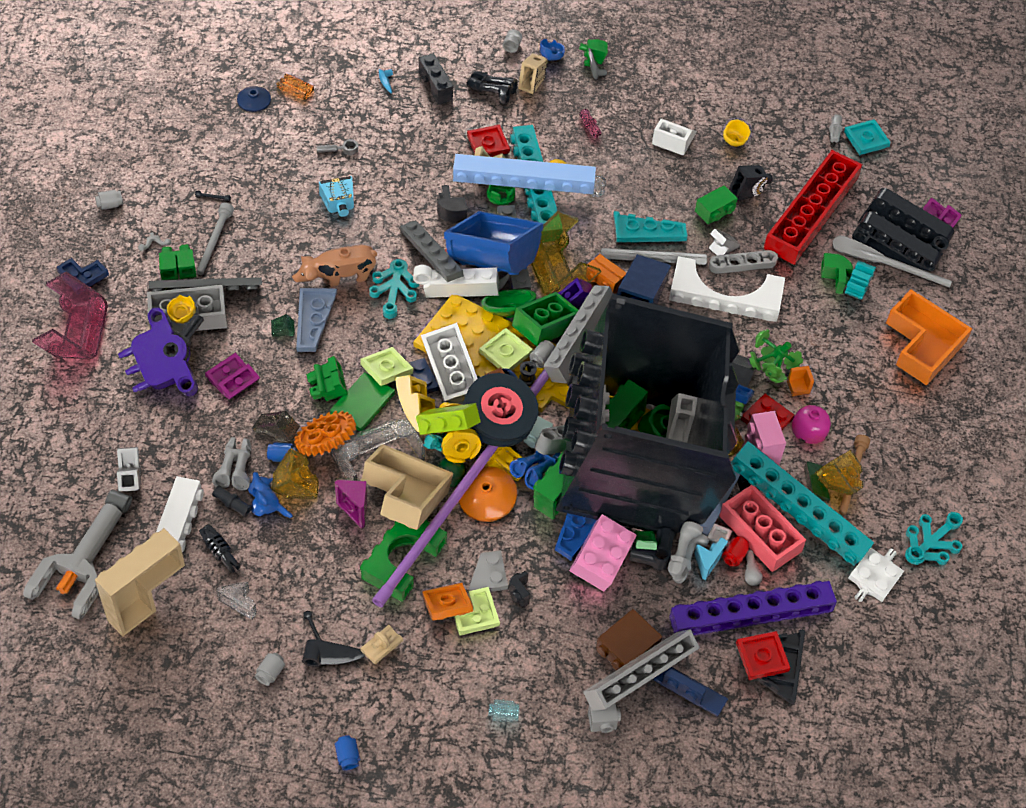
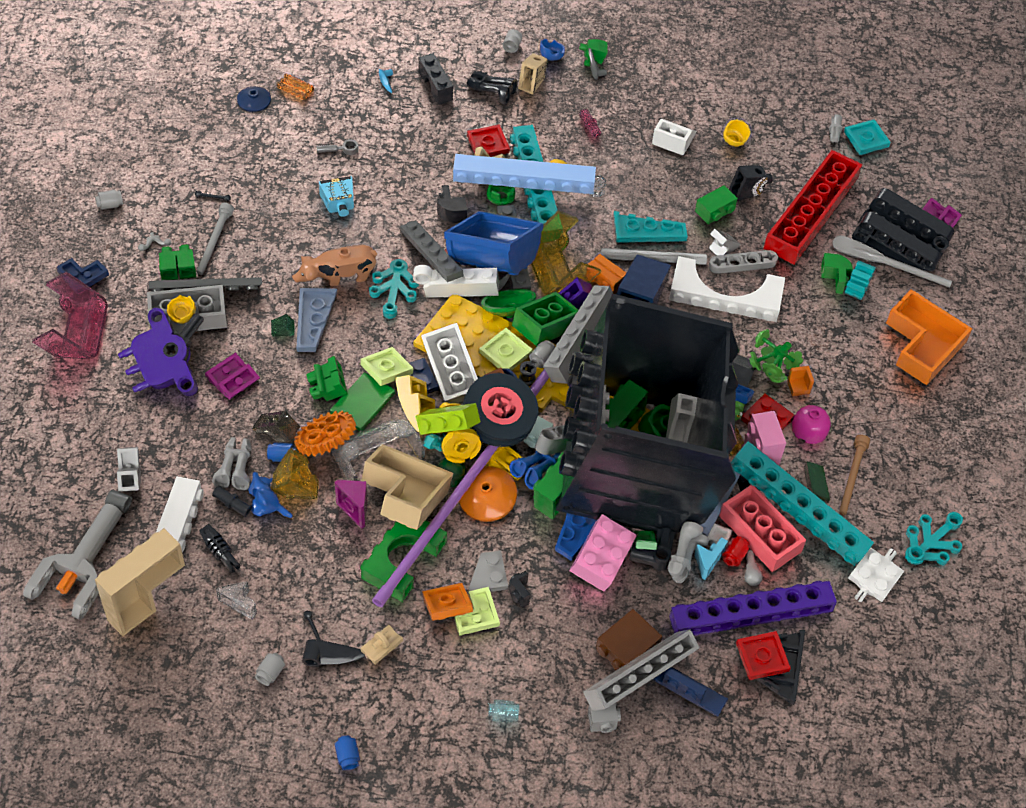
clear yellow slope [815,450,864,495] -> none

